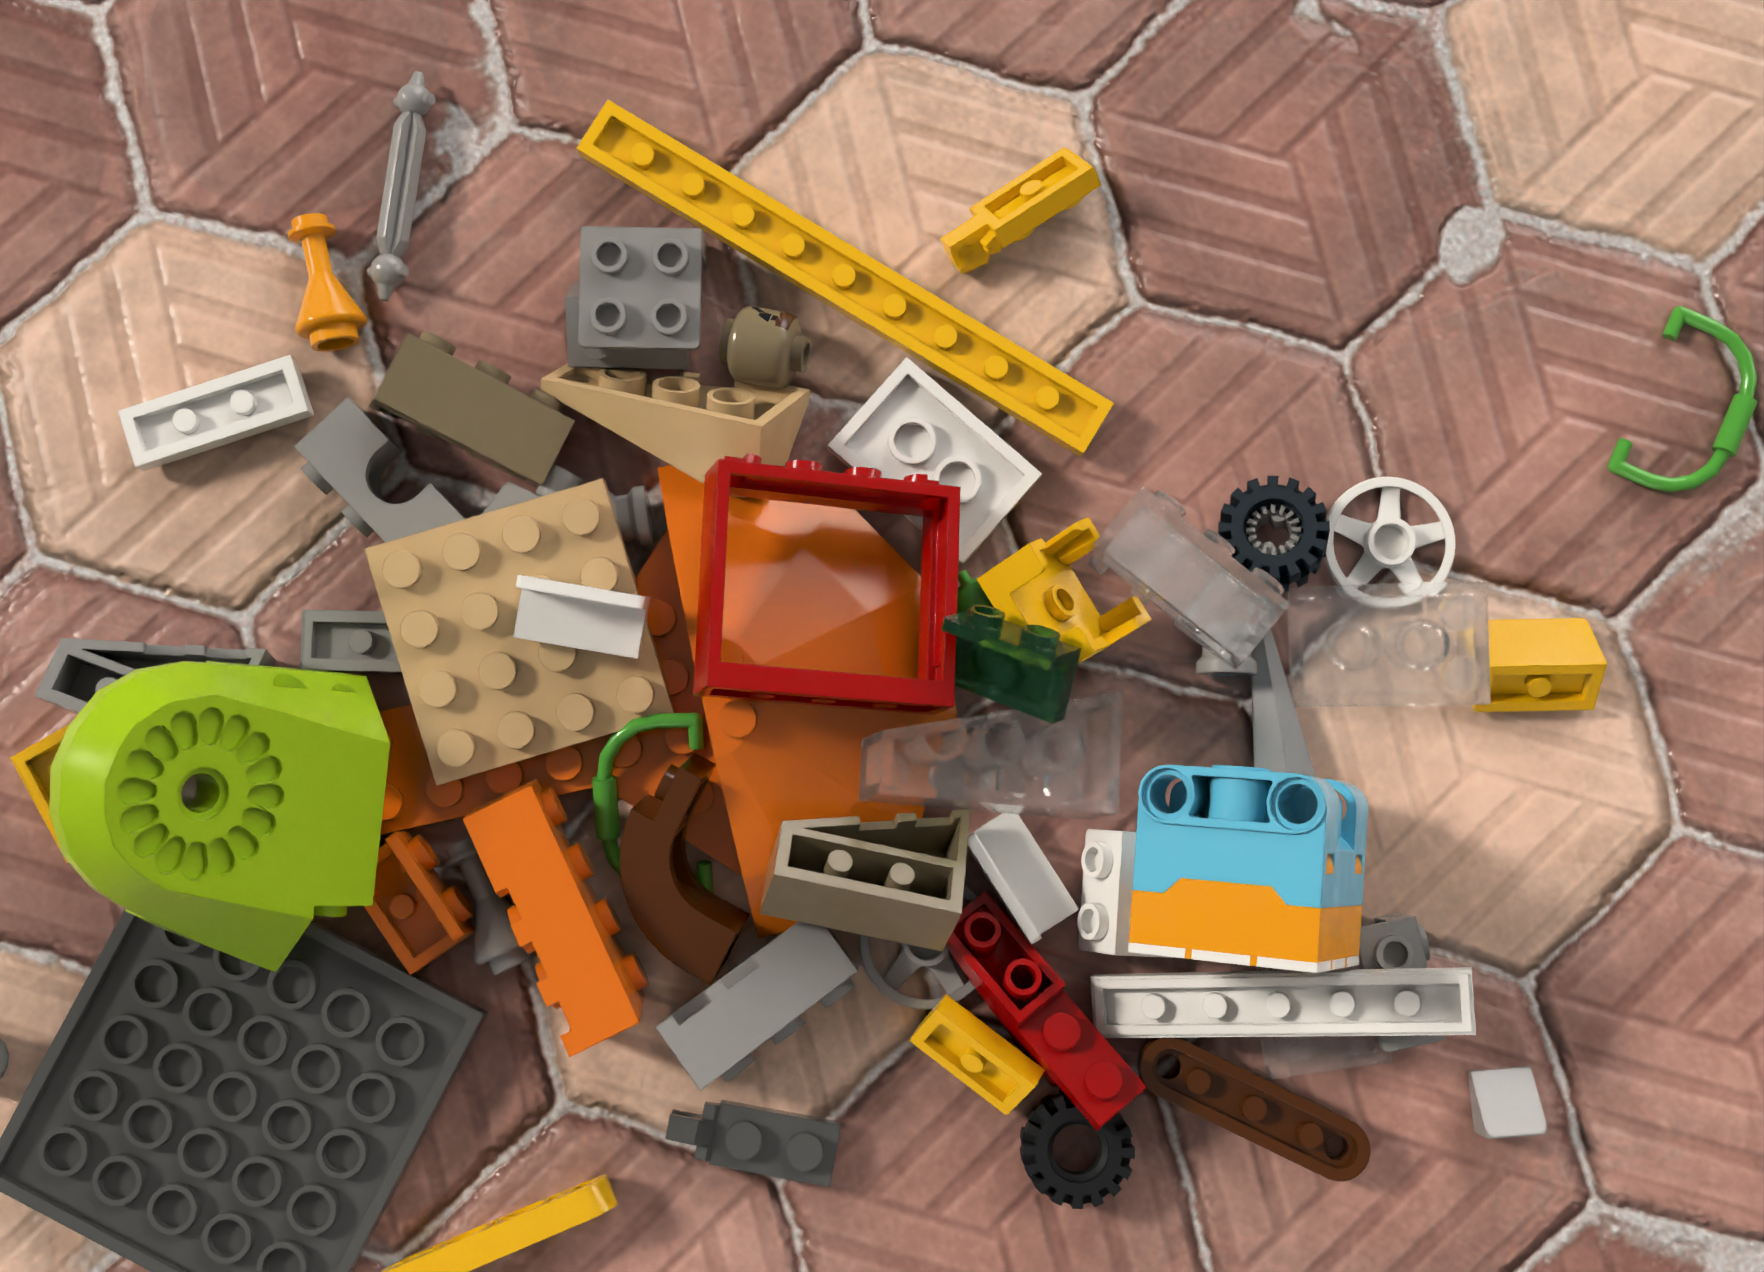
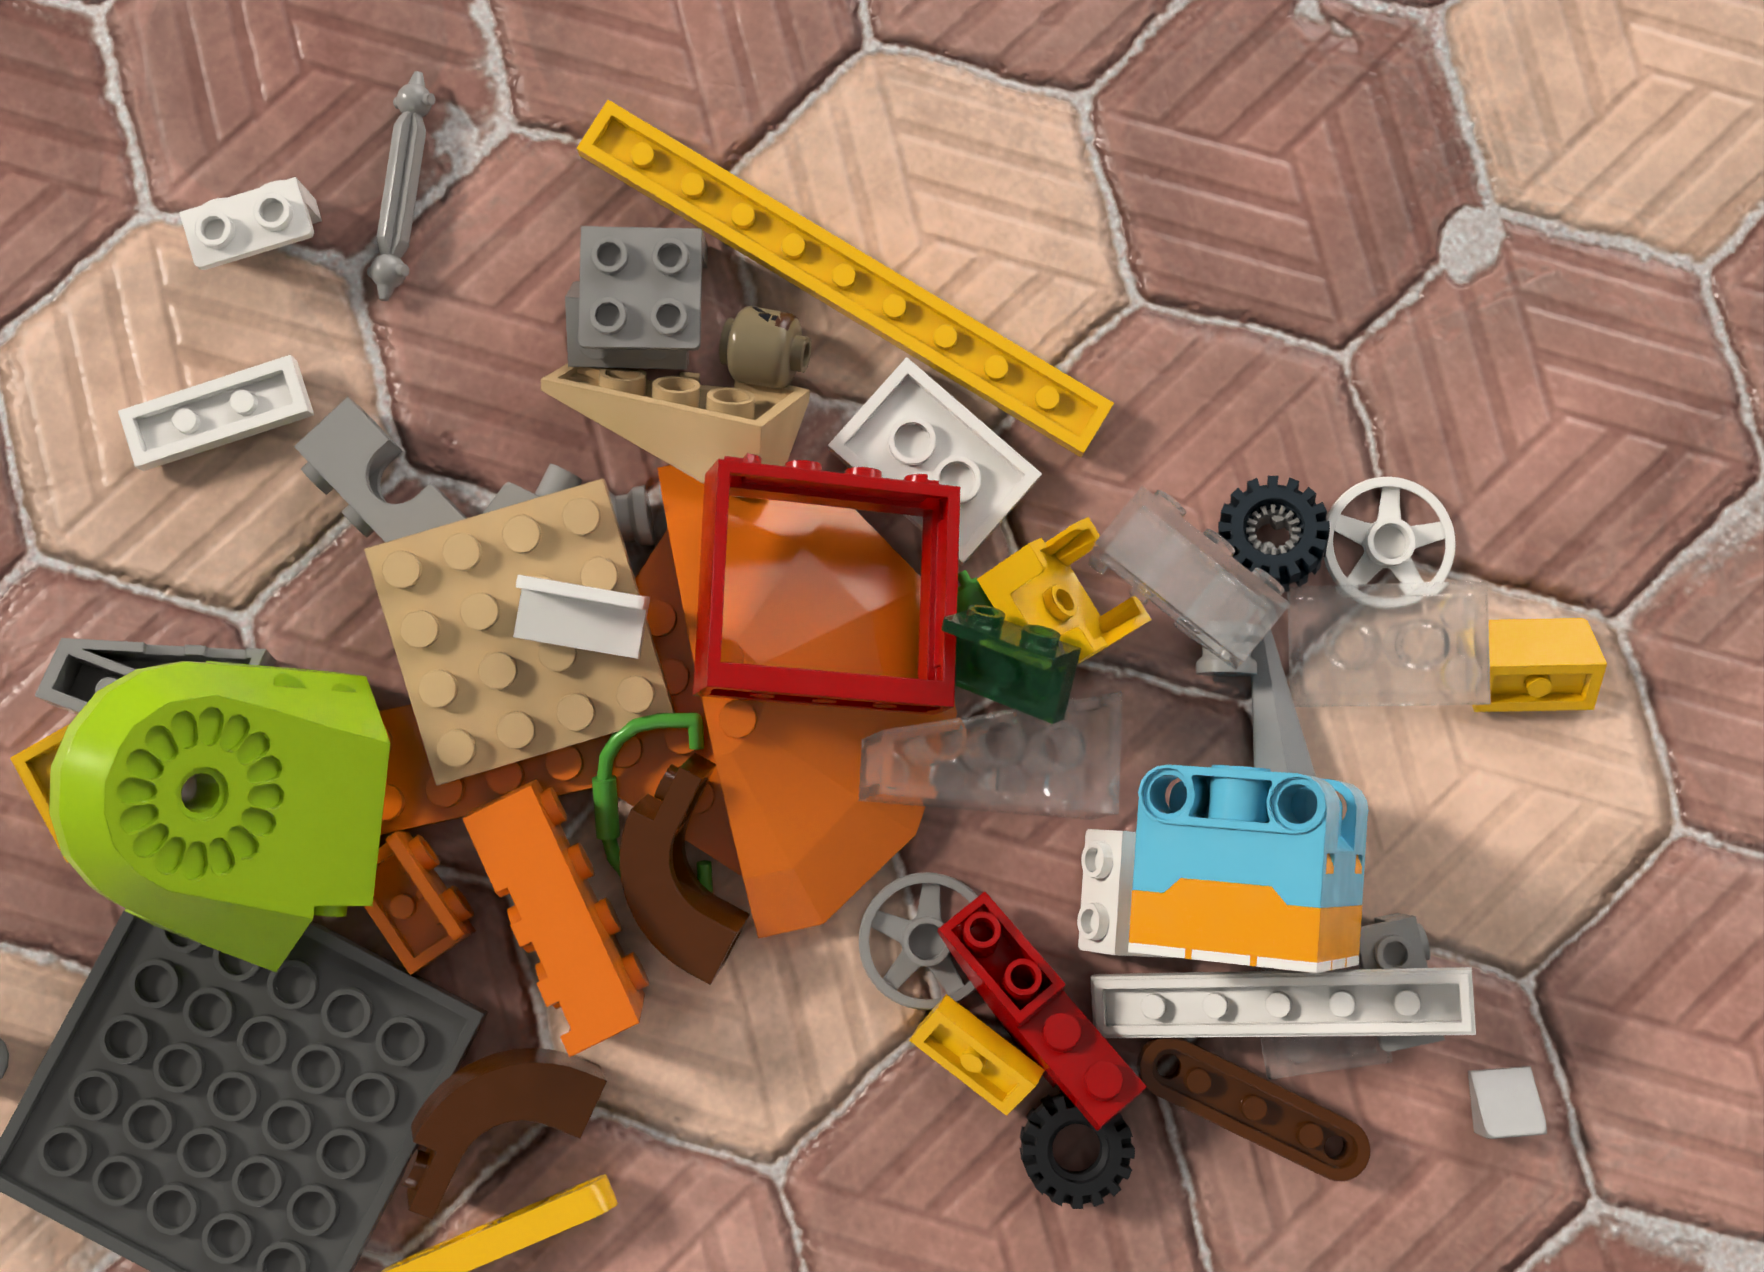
light orange piece [287,213,367,352] -> none
light grey hinge [300,609,402,674] -> none
dark tan wedge [368,331,575,487] -> none
light grey piece [444,837,537,976] -> none
light grey wedge [655,922,858,1091] -> none
dark grey hinge [665,1099,841,1187] -> none
dark tan wedge [760,809,971,952] -> none
yellow hinge [940,147,1101,275] -> none
white panel [967,807,1079,945] -> none
bright green piece [1608,306,1758,492] -> none
none -> white bracket [179,177,322,270]
none -> reddish brown arch [401,1048,607,1219]

